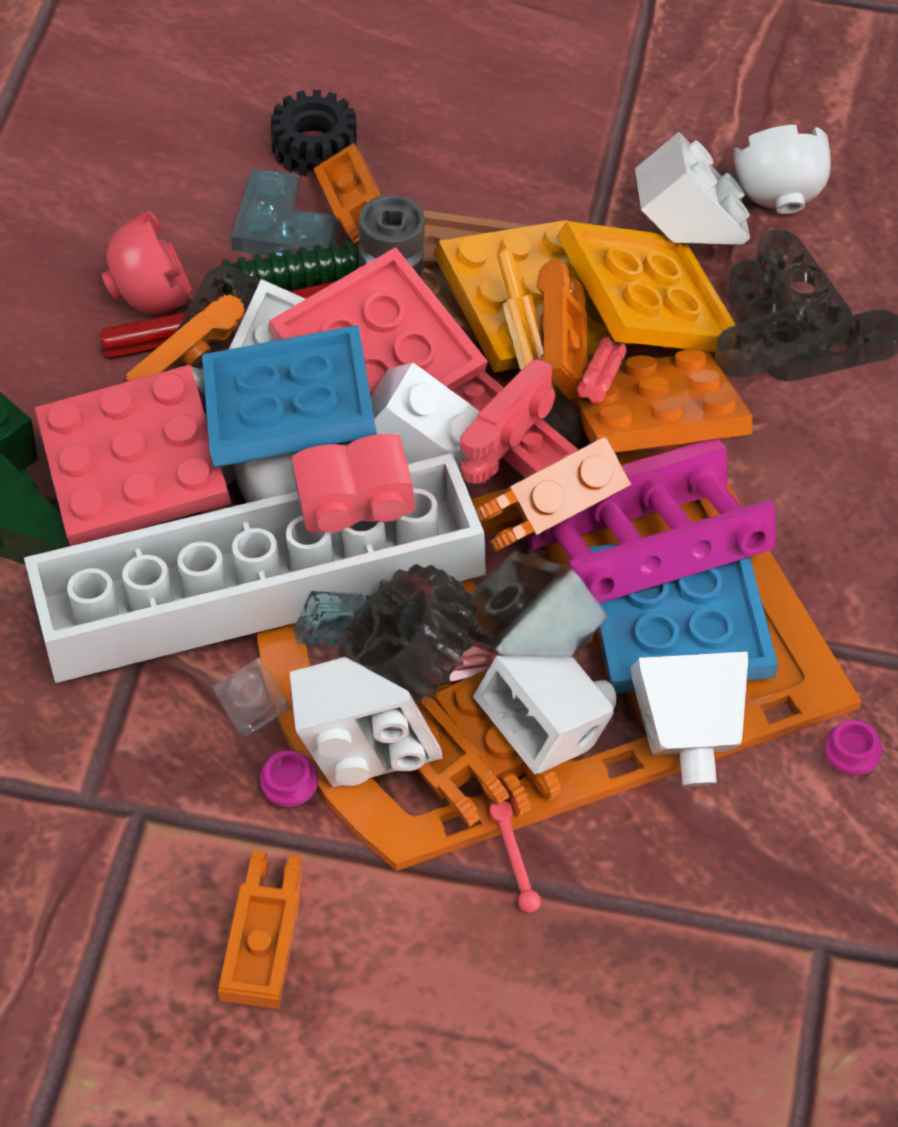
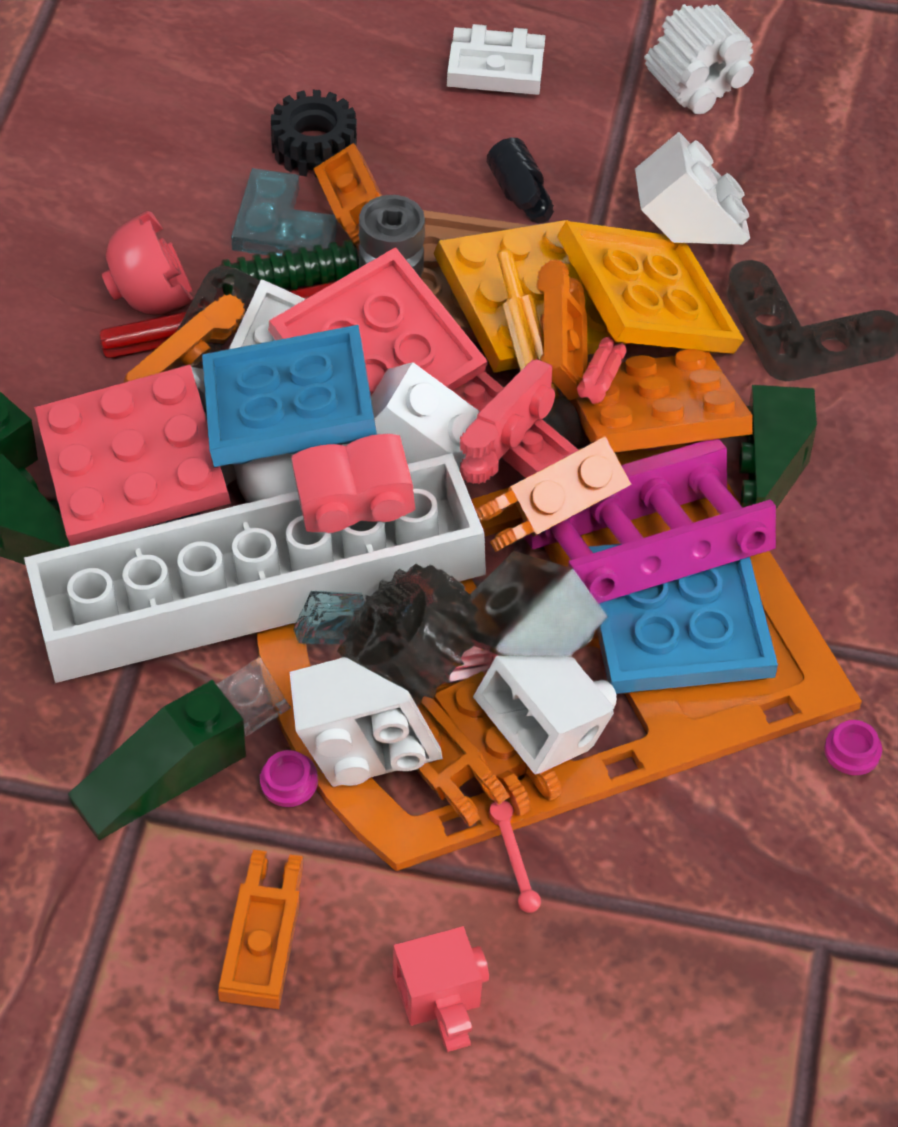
white torso [630,652,748,787] -> none
clear smoke beam [715,229,852,378] -> none
white cylinder [733,125,831,214] -> none
none -> dark green slope [68,680,246,840]
none -> coral brick [393,926,489,1052]
none -> white plate [447,24,546,95]
none -> black hinge [486,137,554,224]
none -> white brick [644,4,754,114]
none -> dark green slope [739,385,817,509]

